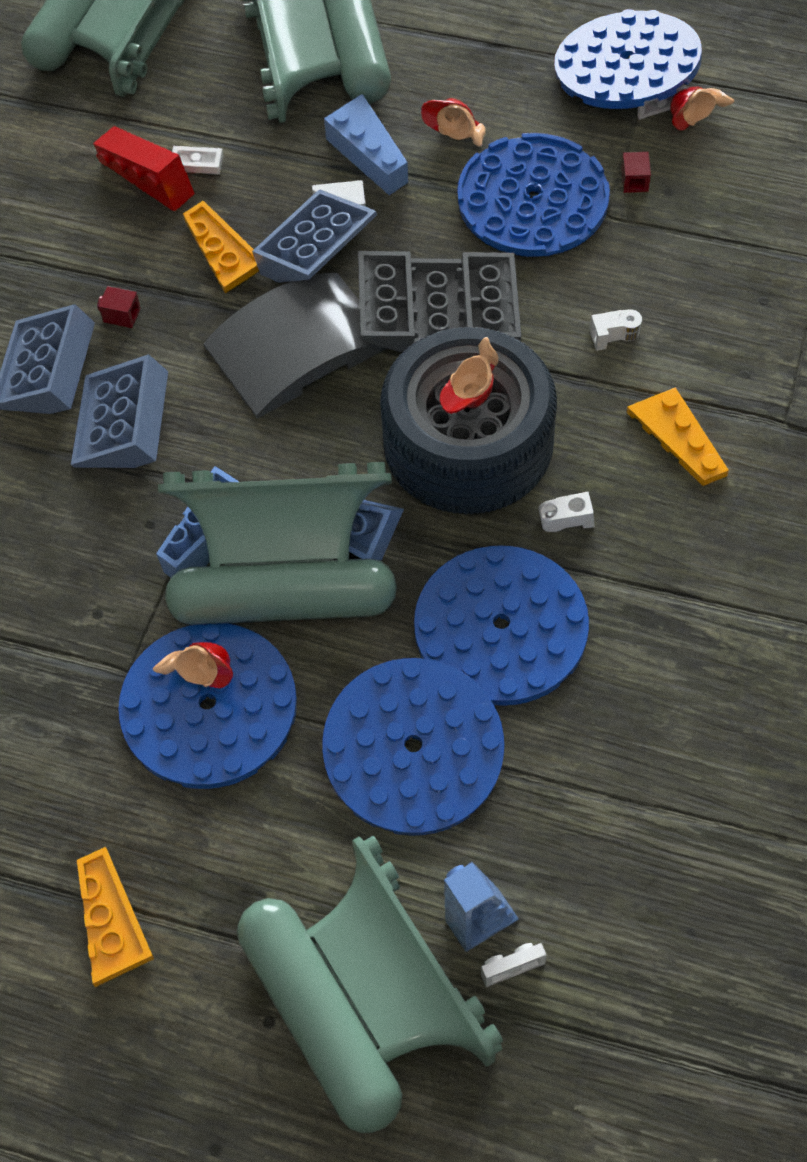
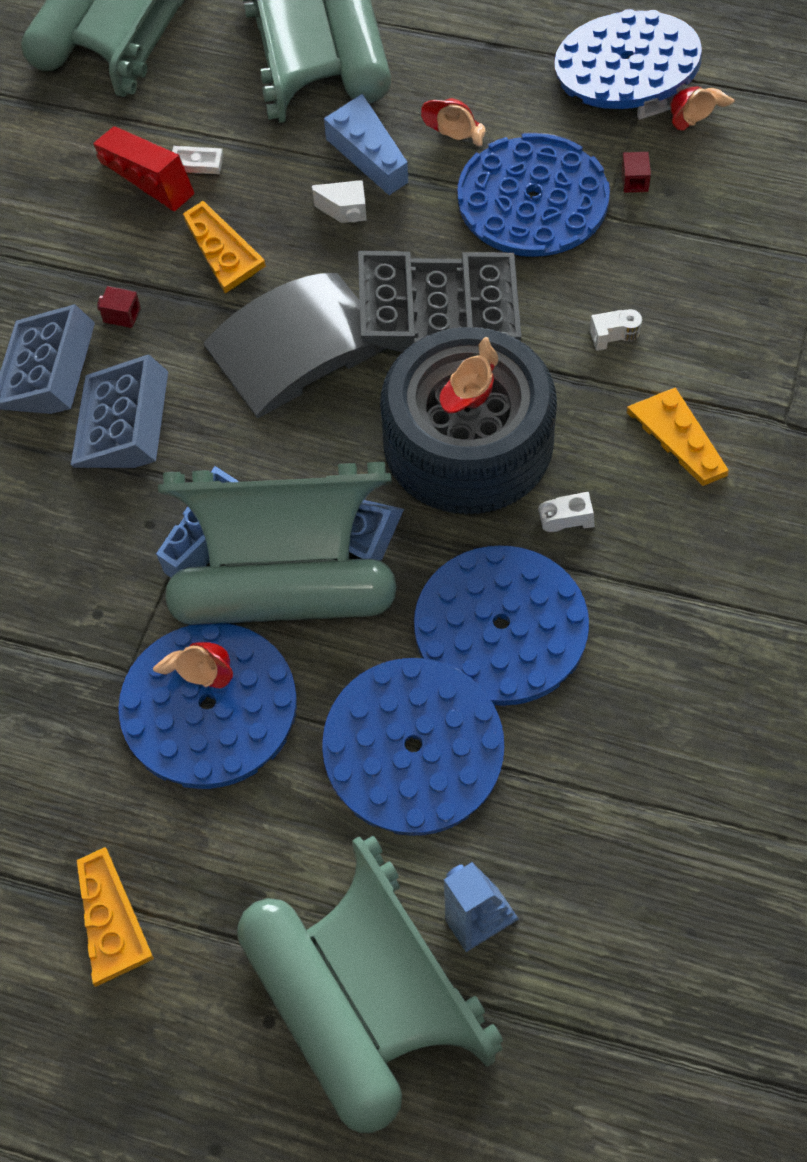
sand blue slope [252,189,377,283] -> none
white plate [481,943,546,987] -> none

